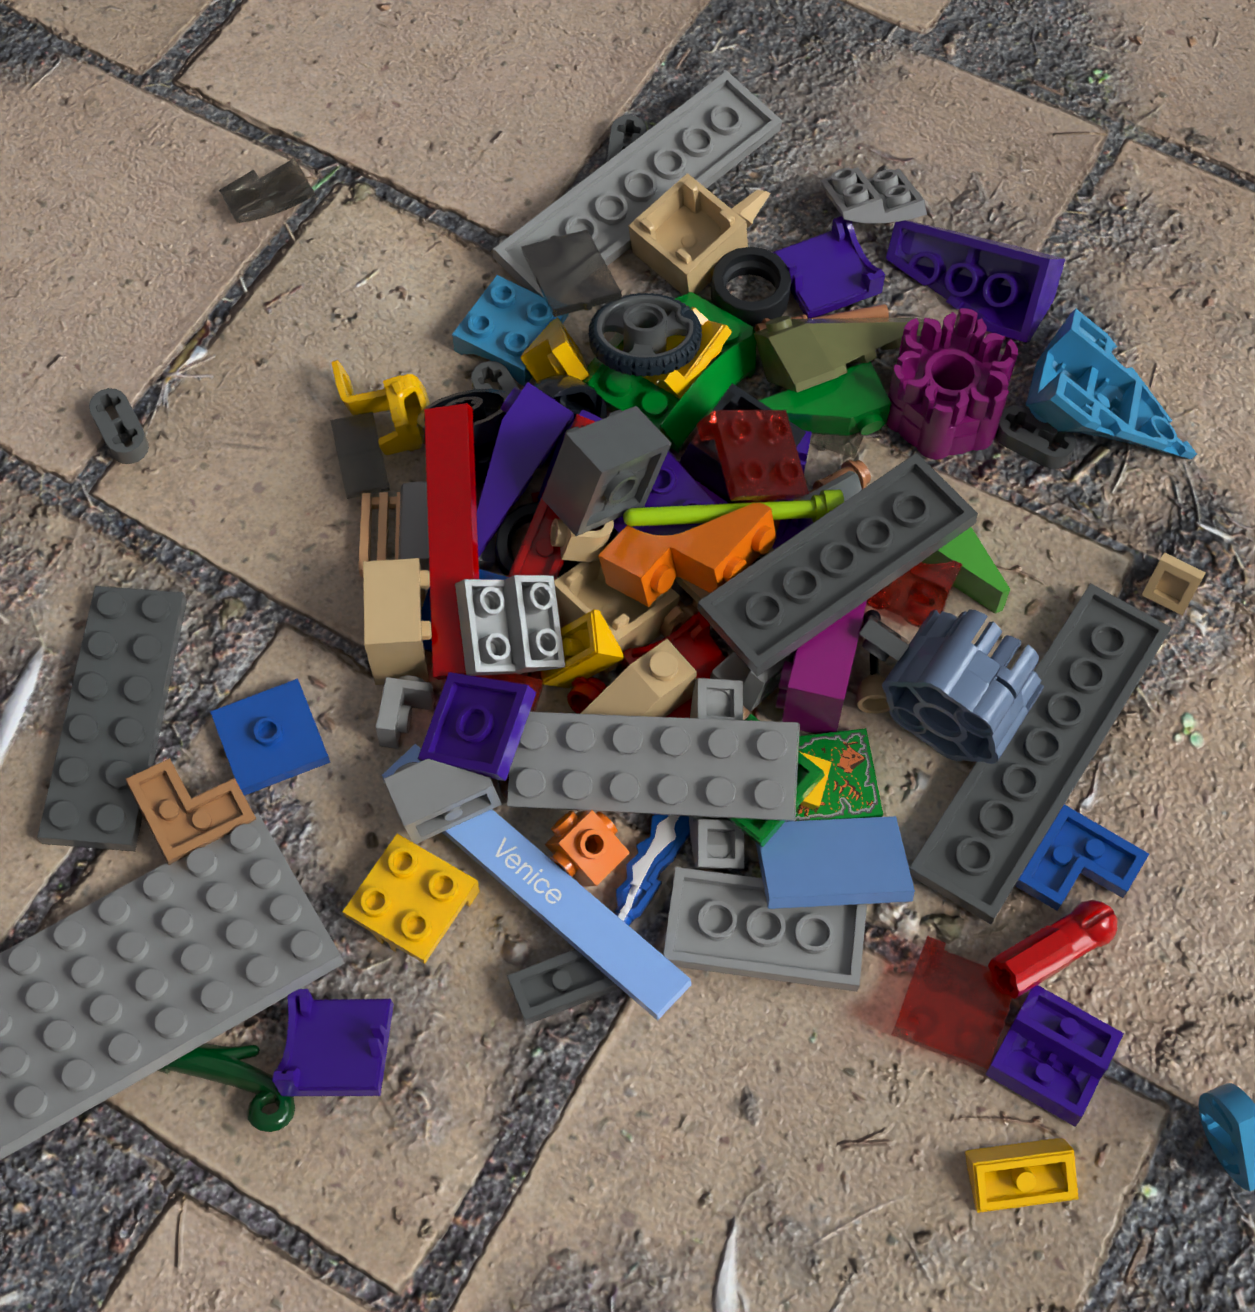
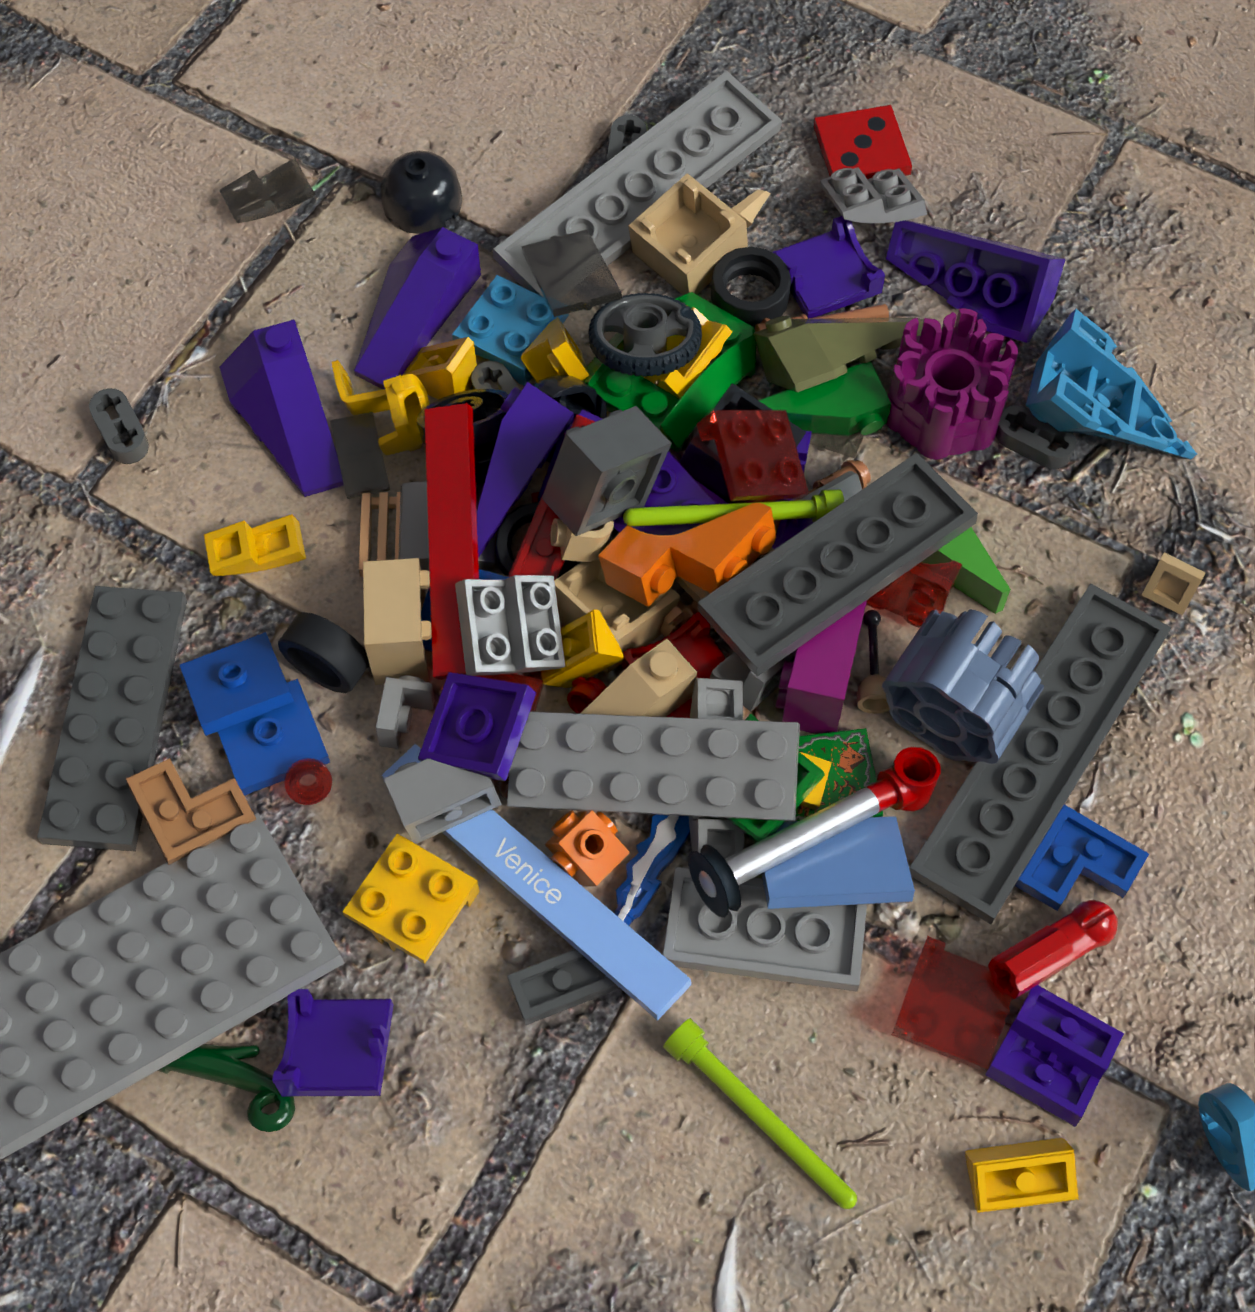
dark grey plate [859,615,909,662] -> none
none -> blue plate [180,632,294,736]
none -> yellow slope [204,514,306,576]
none -> dark purple wedge [219,319,346,497]
none -> black tyre [278,612,370,694]
none -> clear red plate [284,758,332,805]
none -> dark purple wedge [354,227,481,389]
none -> black cylinder [380,150,462,234]
none -> yellow slope [402,337,477,399]
none -> lime piece [663,1018,857,1209]
none -> piece [688,747,941,918]
none -> red tile [813,105,912,179]

